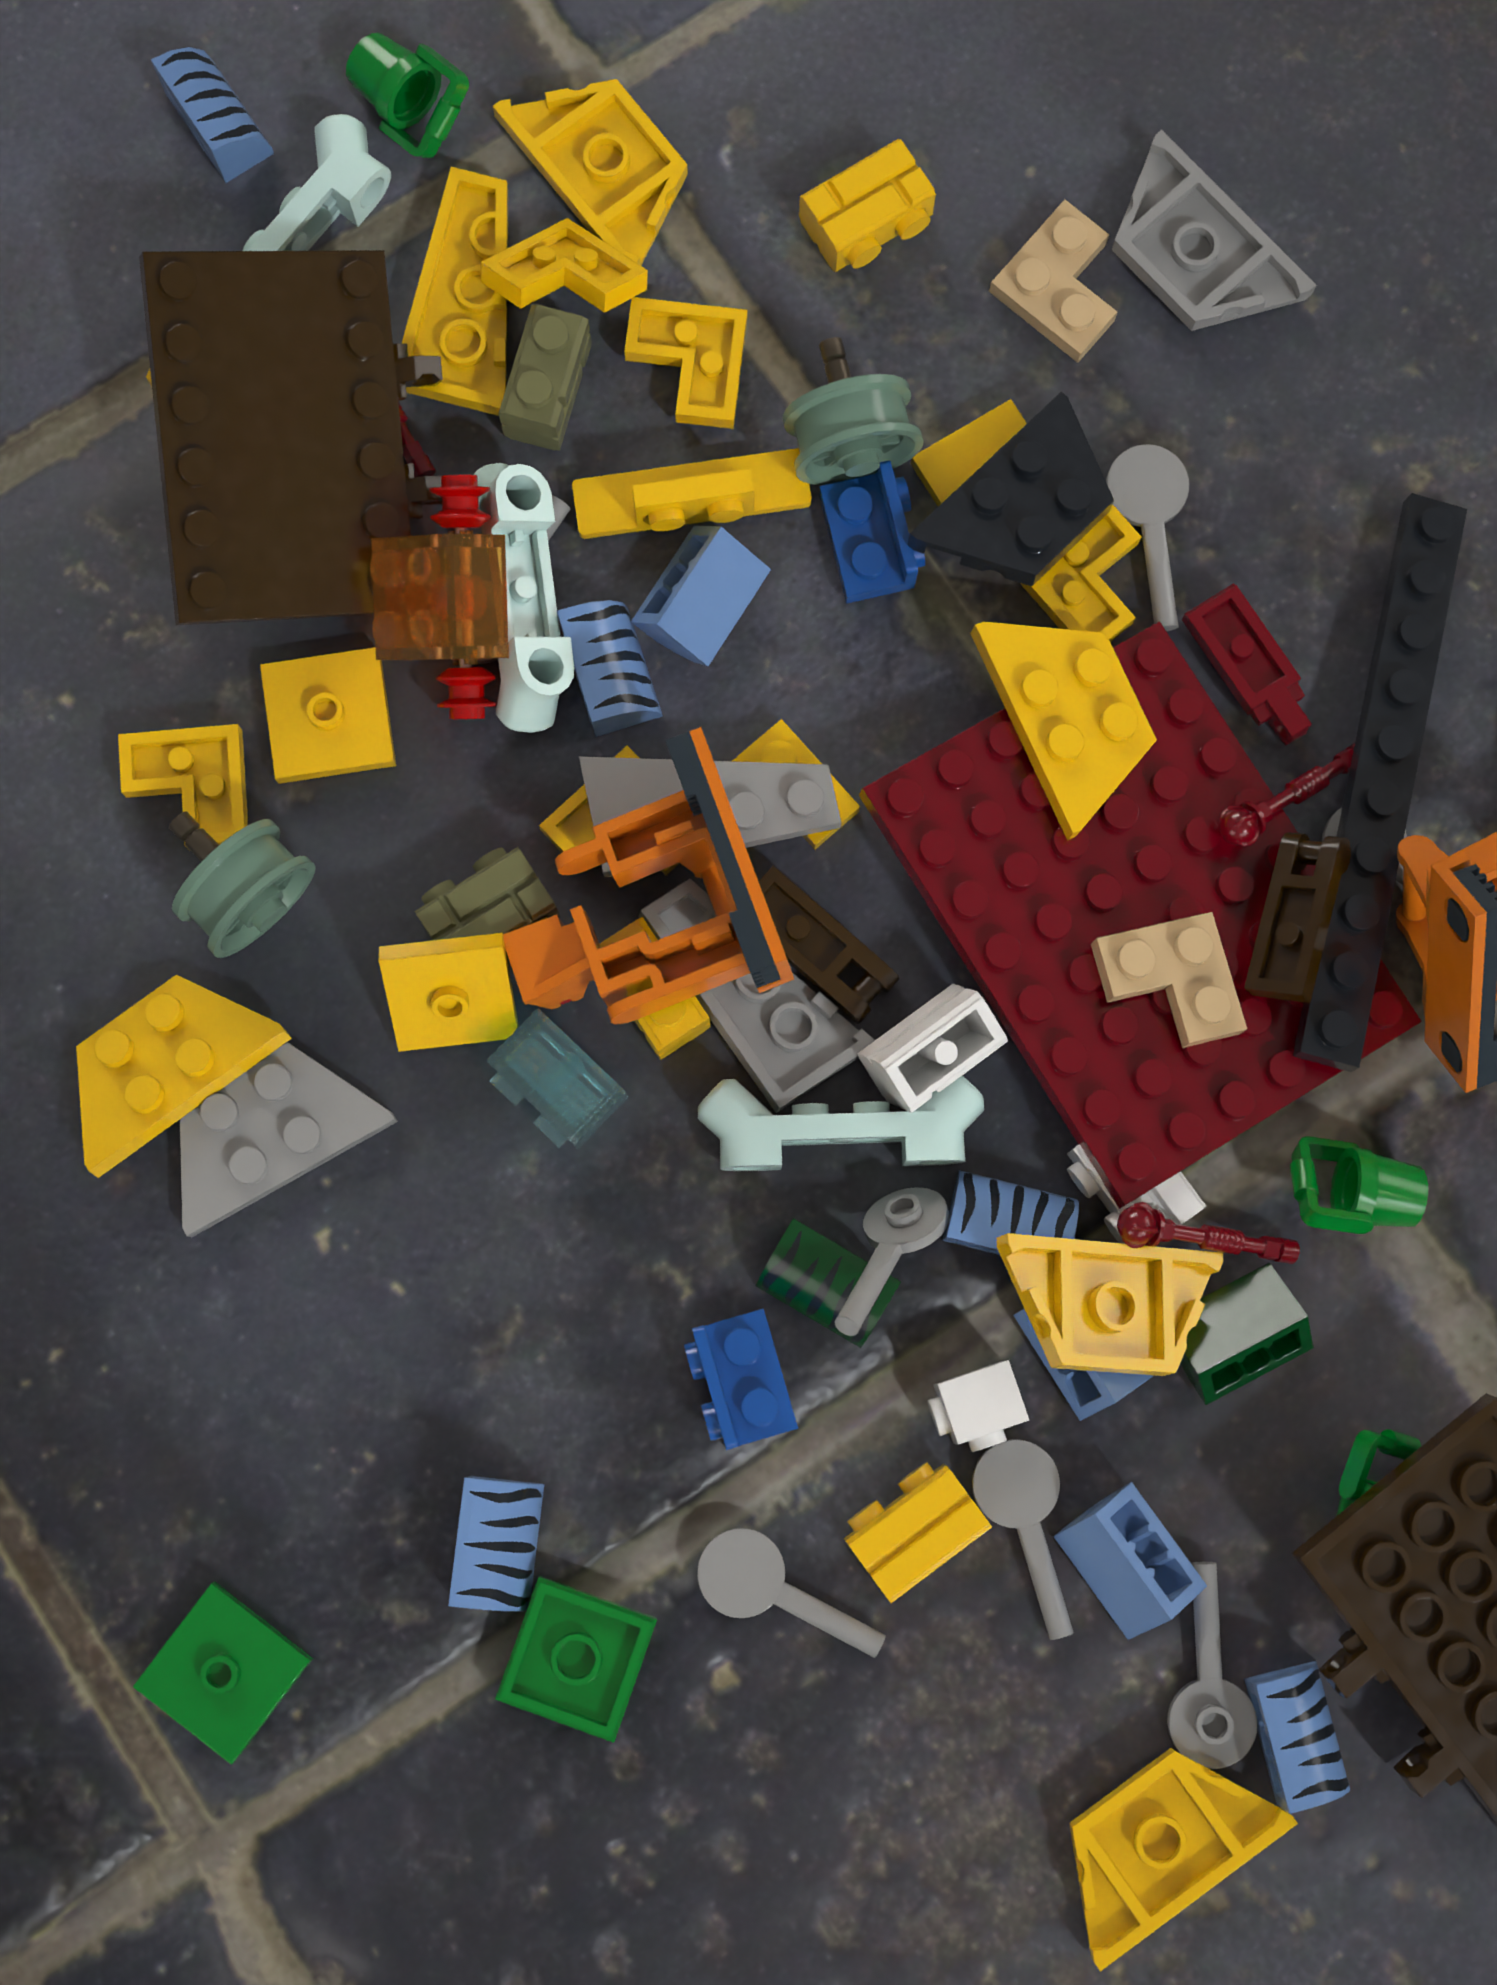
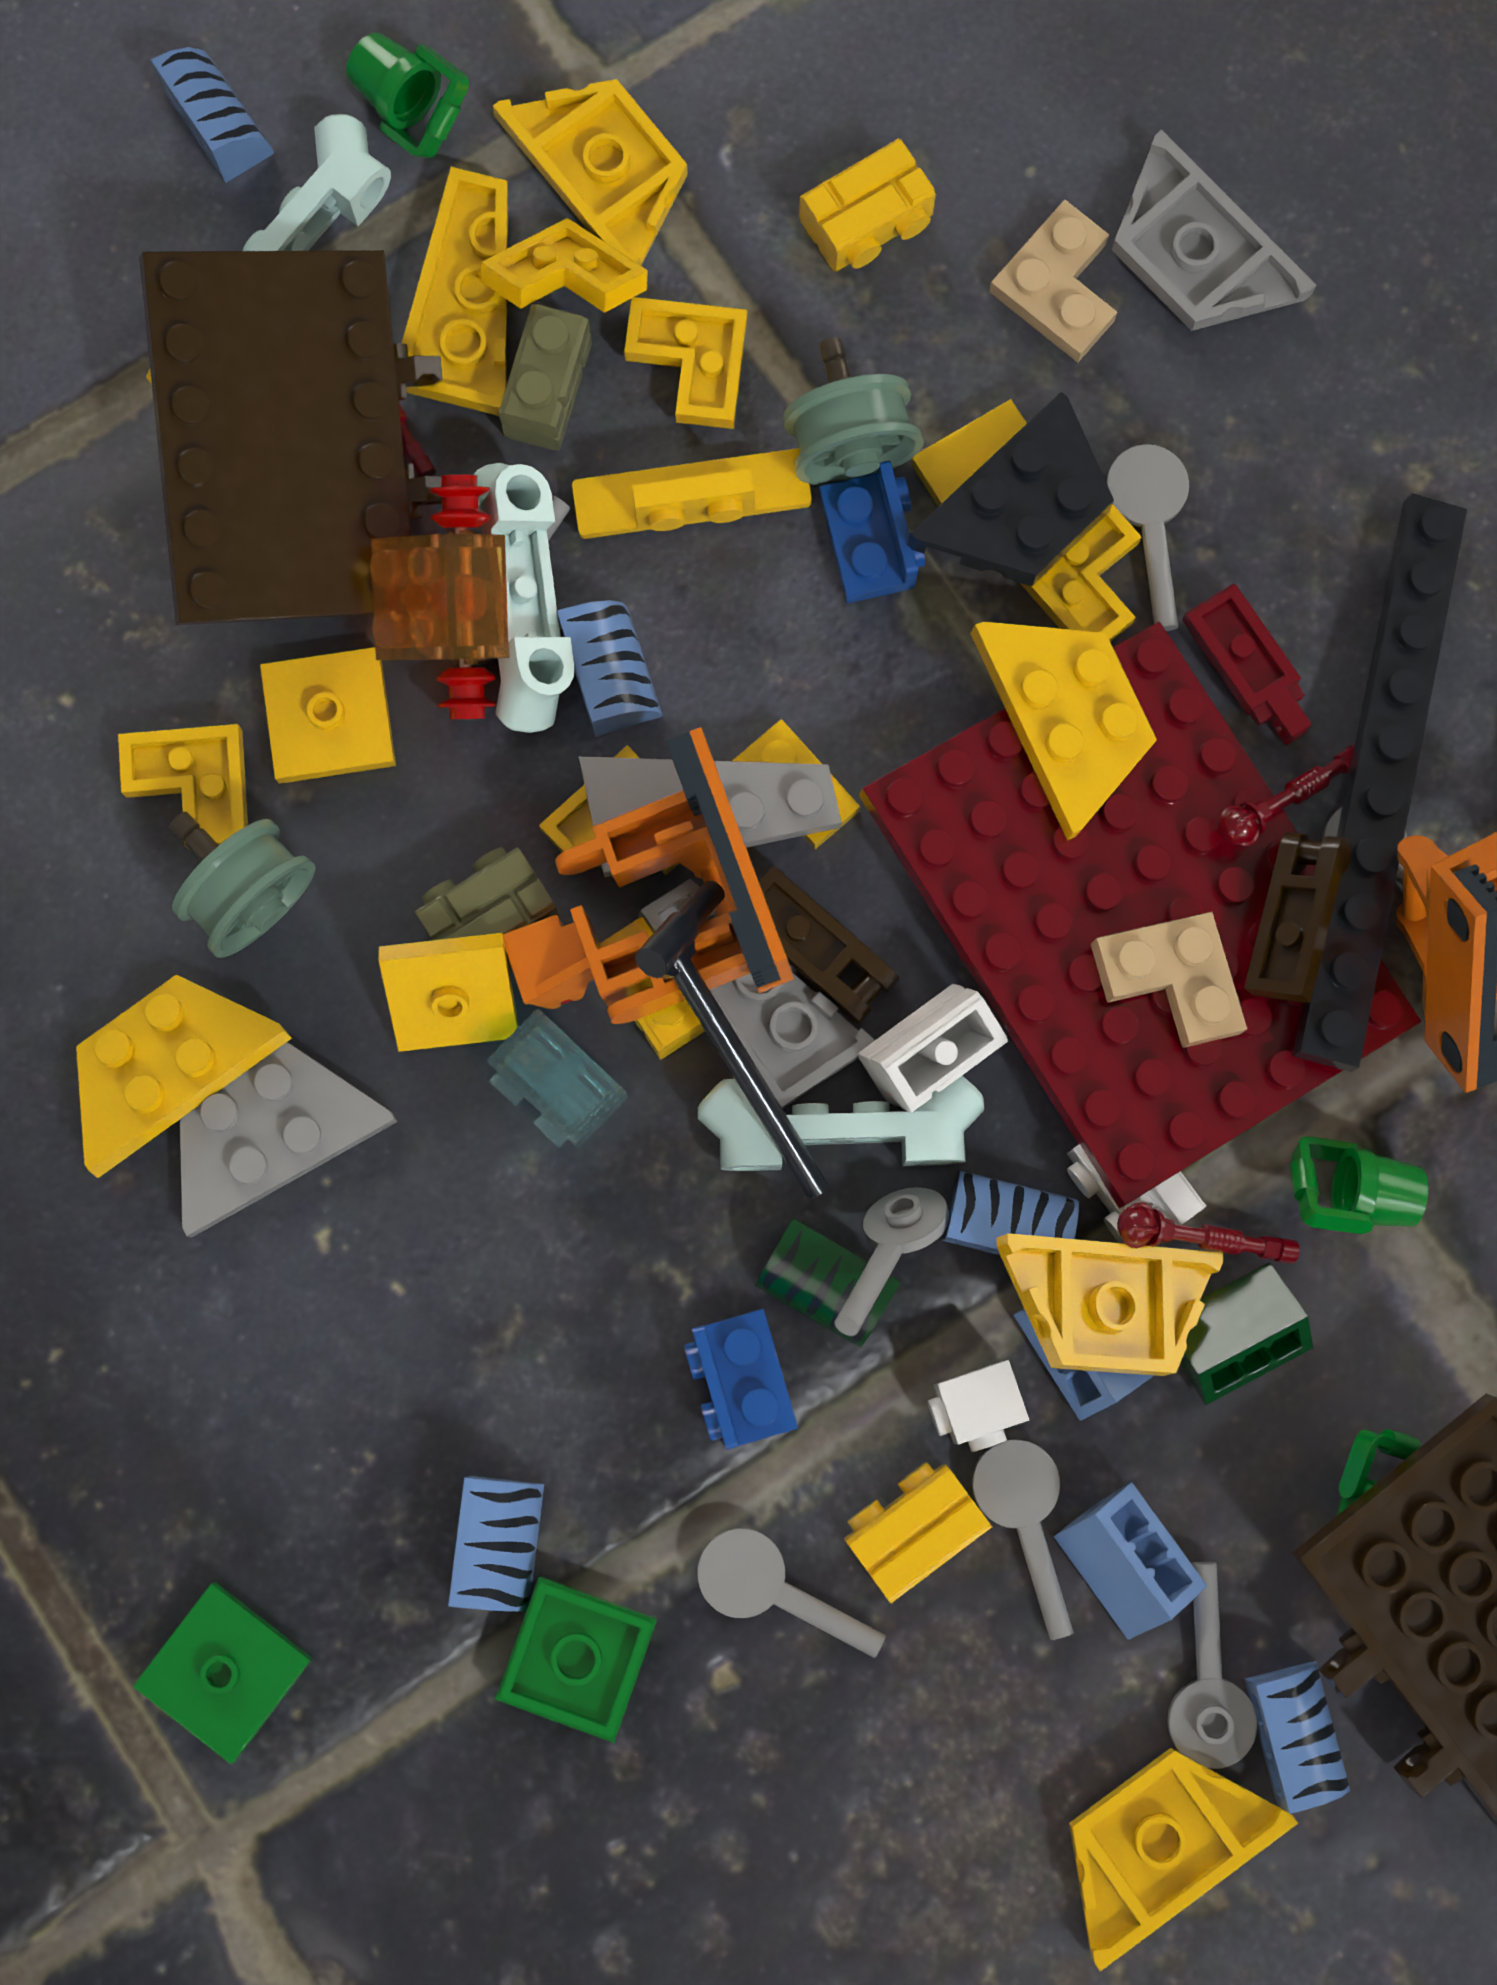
medium blue brick [631,526,771,666] -> none
none -> black bar [635,881,828,1198]

